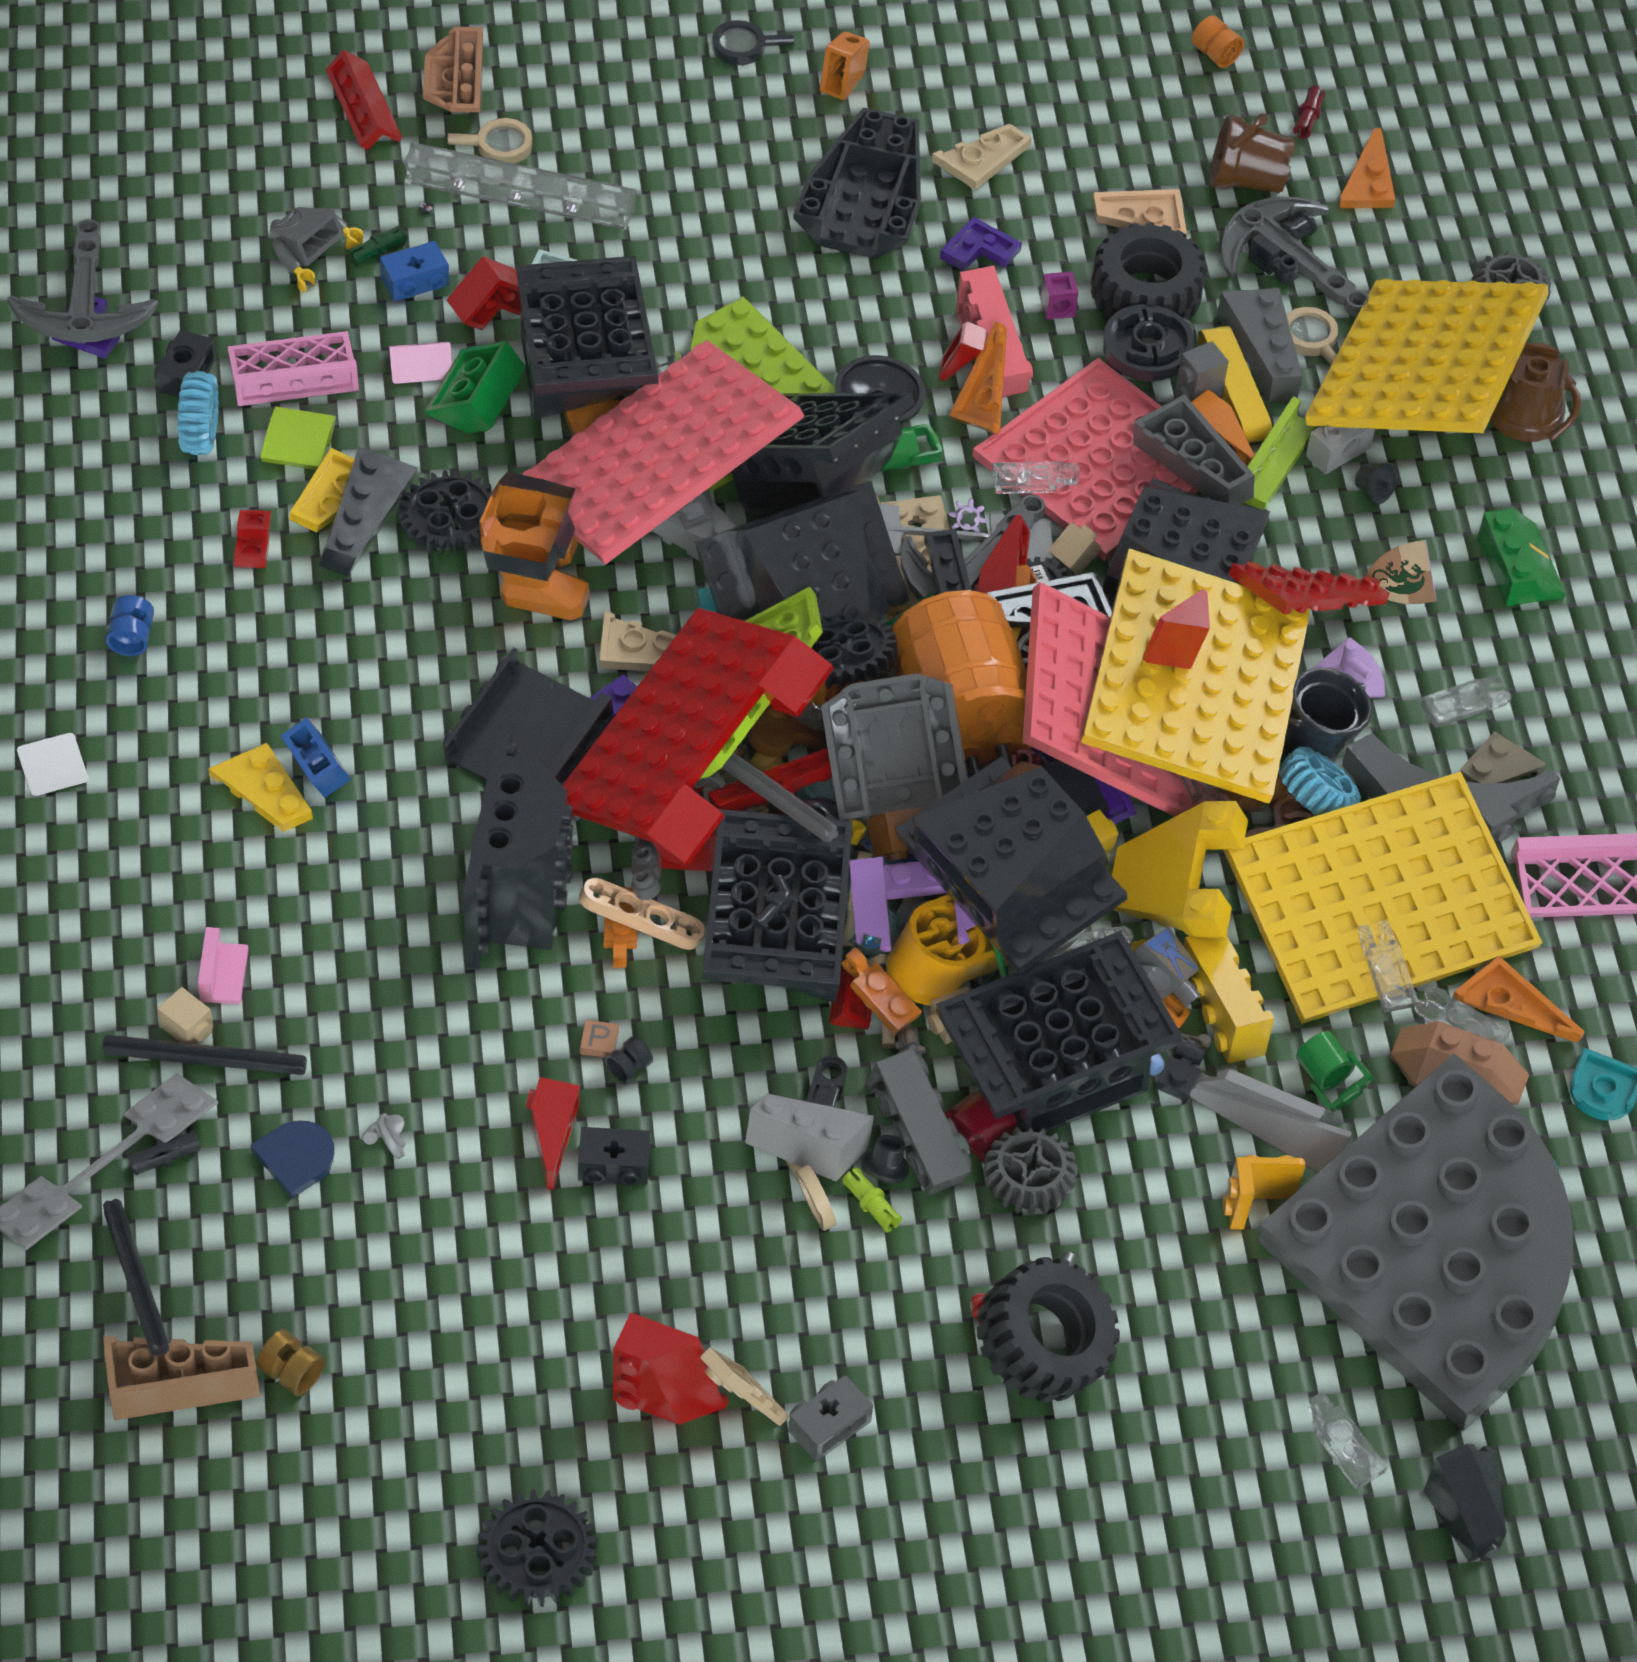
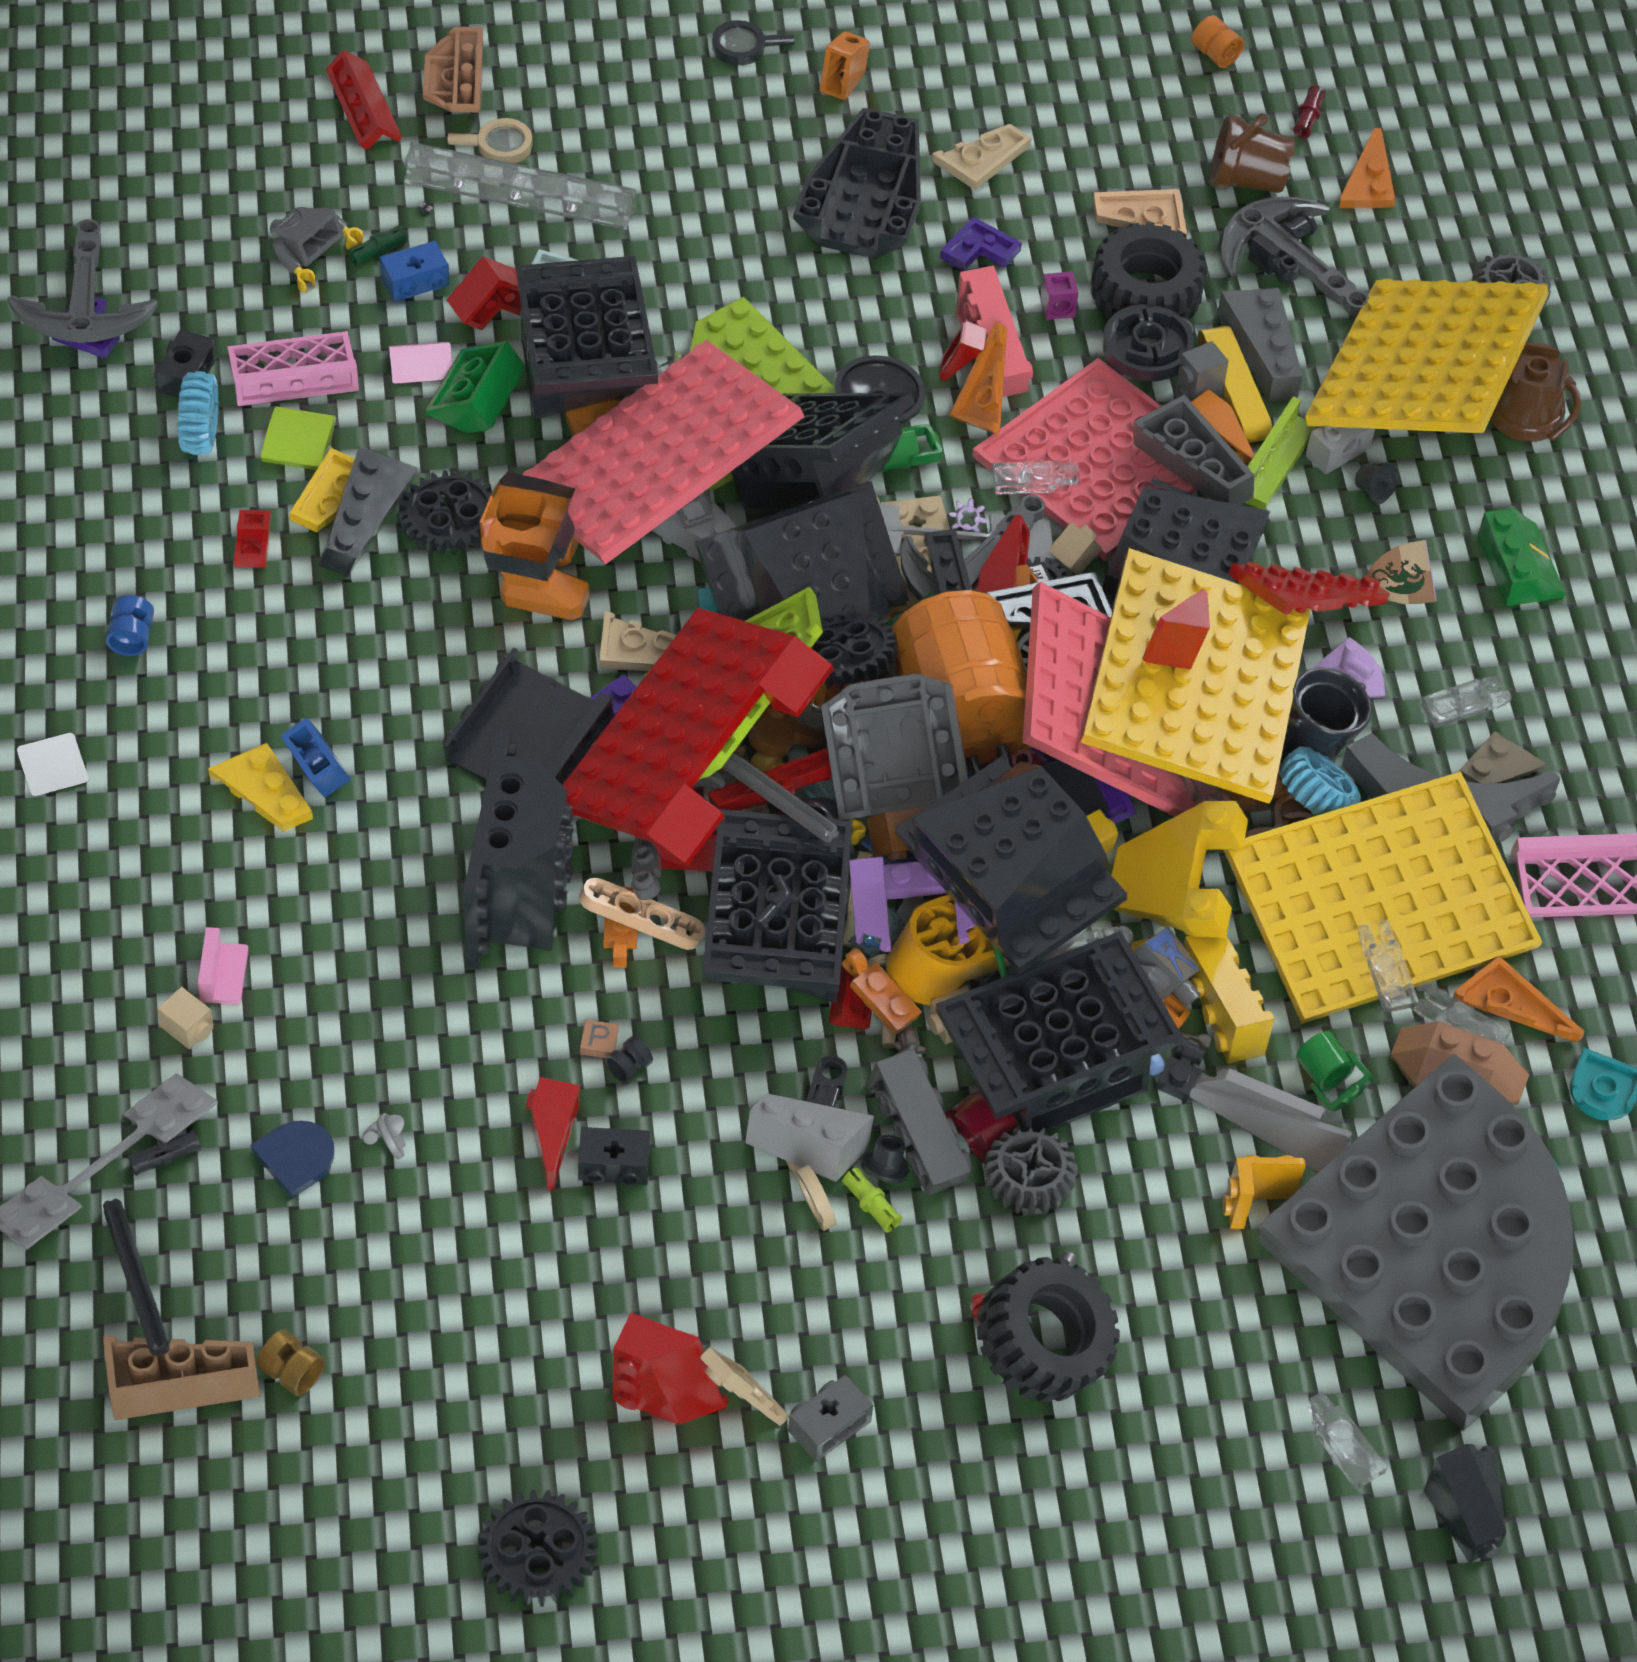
black axle [102,1035,307,1075] -> none
tan piece [1287,307,1338,365] -> none

